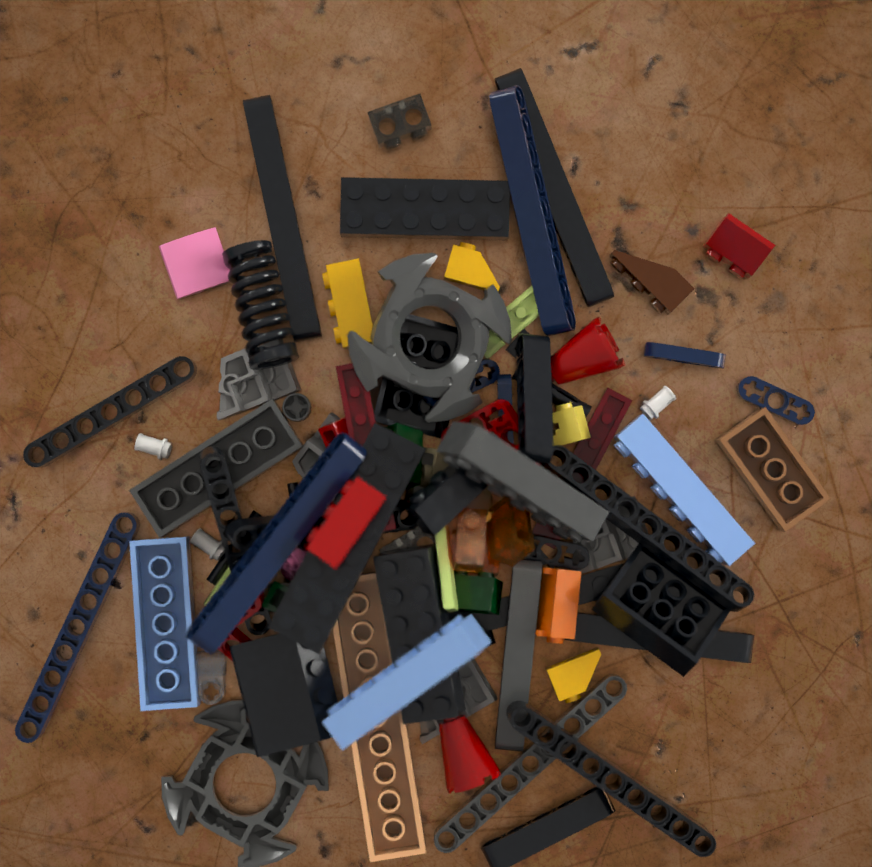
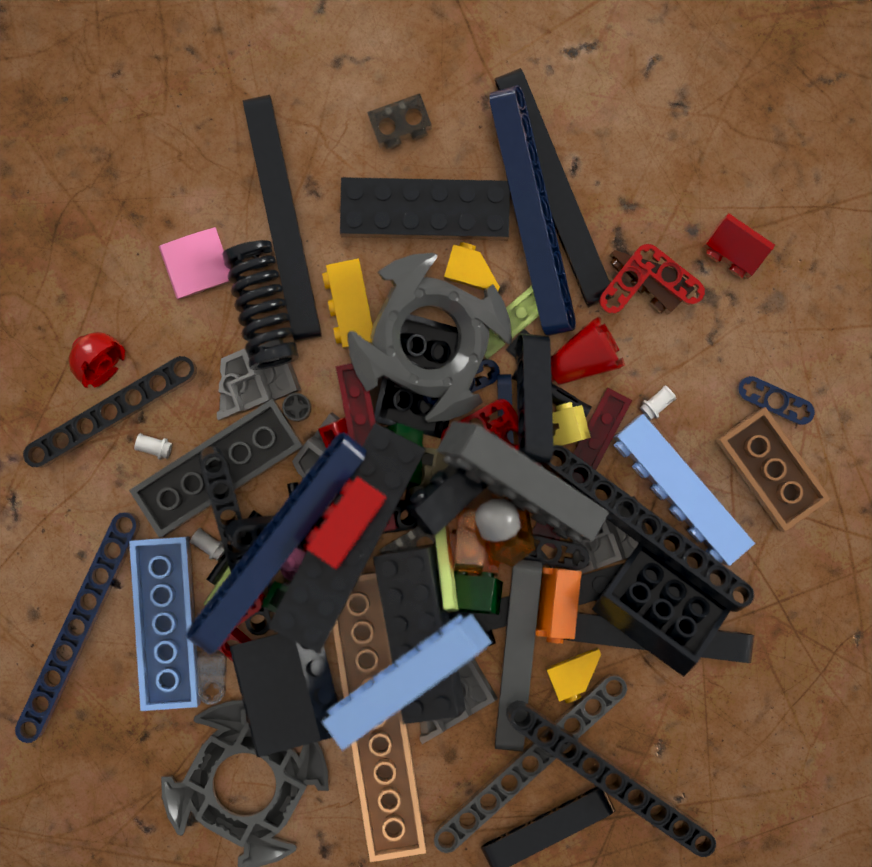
red cone [439,714,501,794] -> none
dark blue beam [644,342,726,369] -> none
none -> red cylinder [69,332,125,388]
none -> light grey hair [475,499,521,541]
none -> red beam [599,244,705,314]

